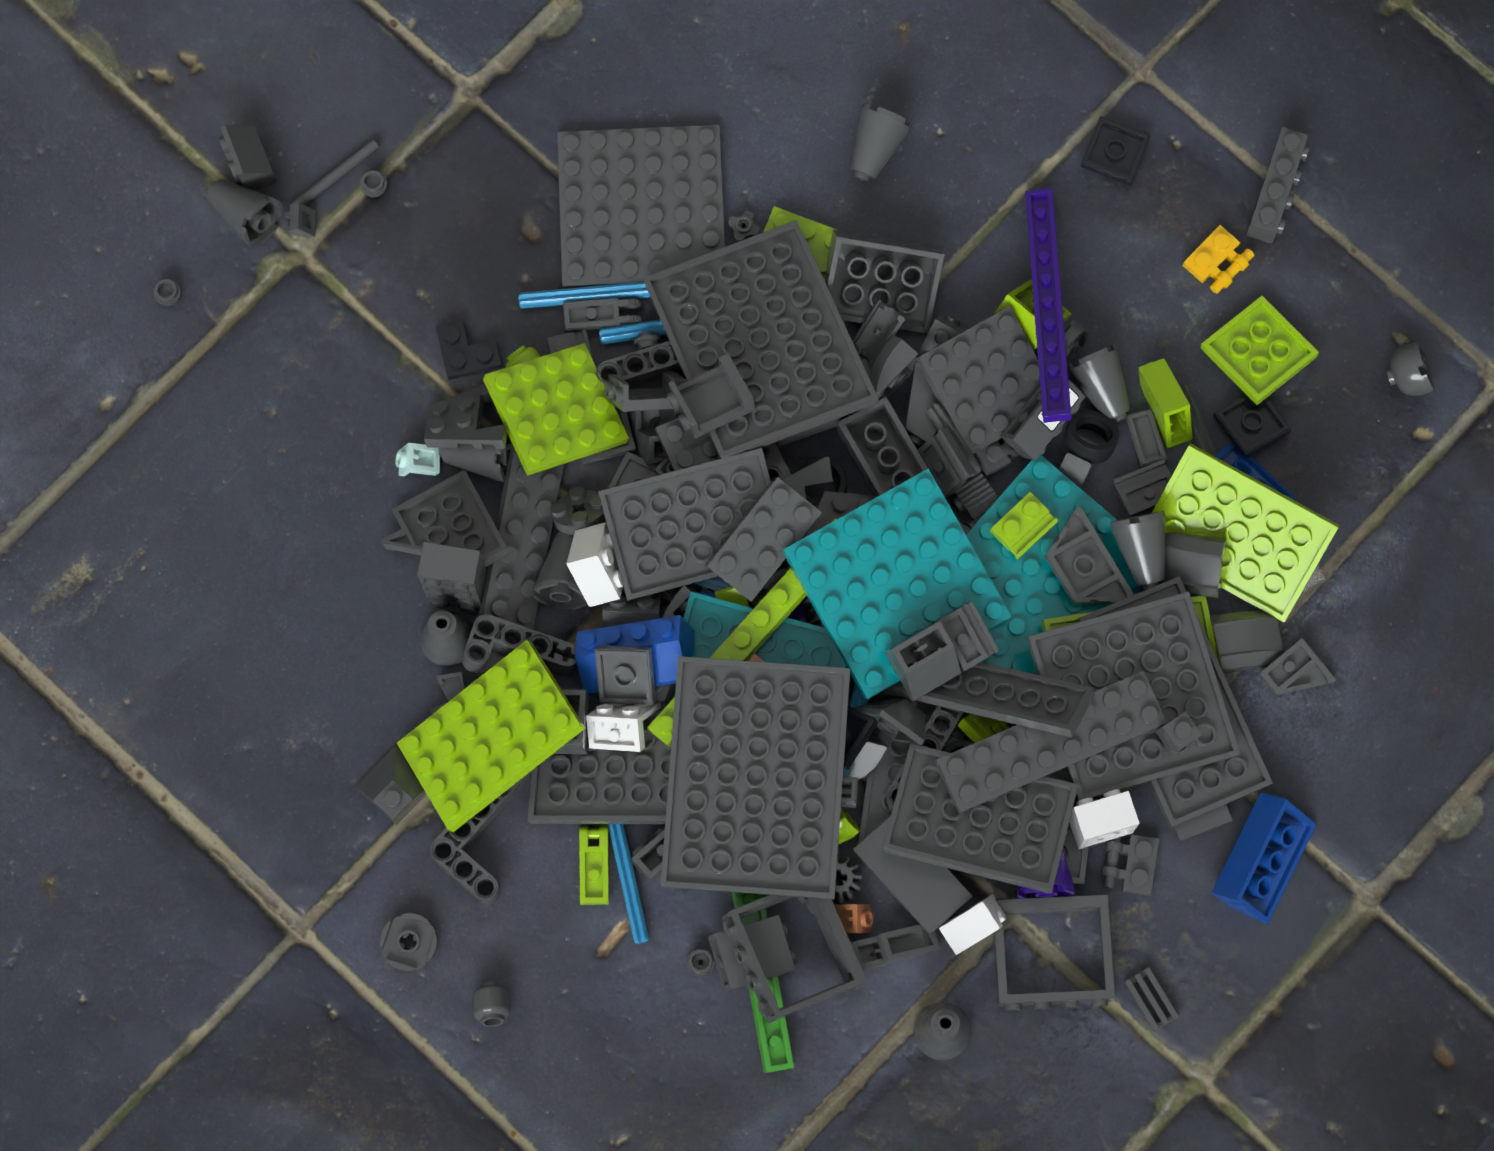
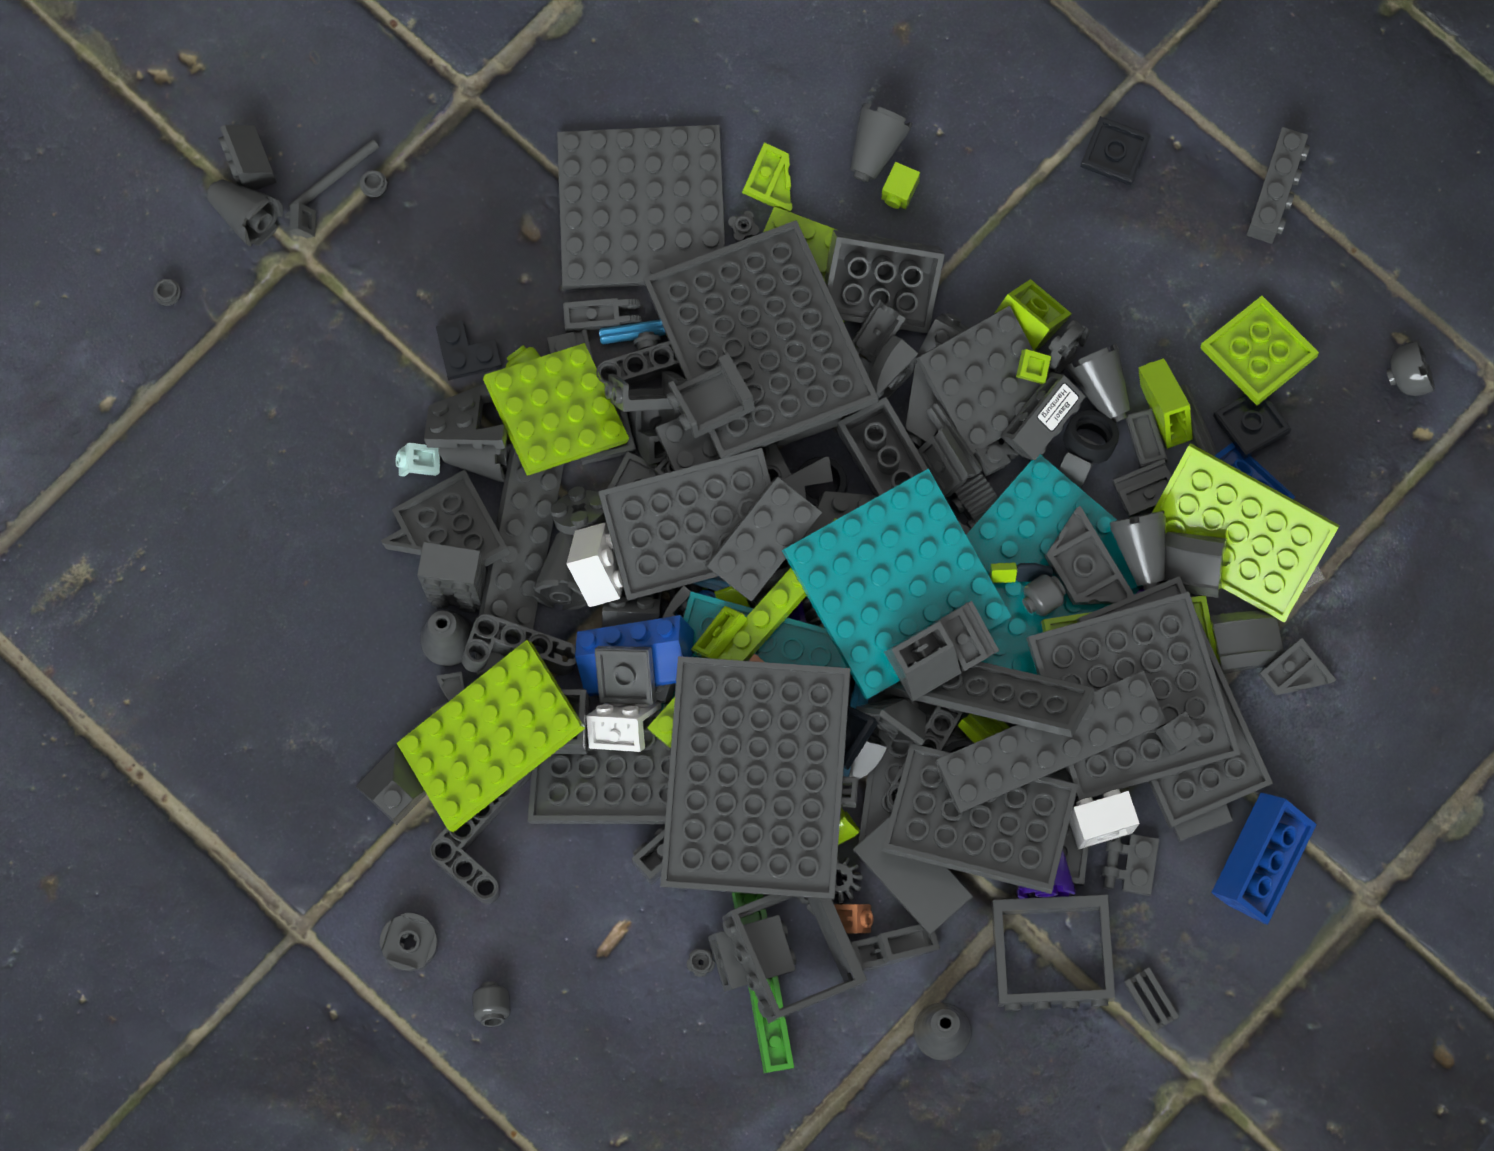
dark azure axle [518,282,650,309] -> none
lime plate [579,825,609,905] -> none
dark azure axle [608,824,649,944] -> none
white hinge [939,894,1006,955] -> none
lime plate [989,492,1059,560] -> none
dark purple plate [1025,188,1072,423] -> none
yellow plate [1182,225,1254,294] -> none
none -> lime tile [691,606,747,659]
none -> lime wing [742,142,792,212]
none -> lime brick [881,162,920,210]
none -> piece [989,562,1053,583]
none -> lime plate [1016,349,1051,384]
none -> dark grey head [1022,574,1066,616]

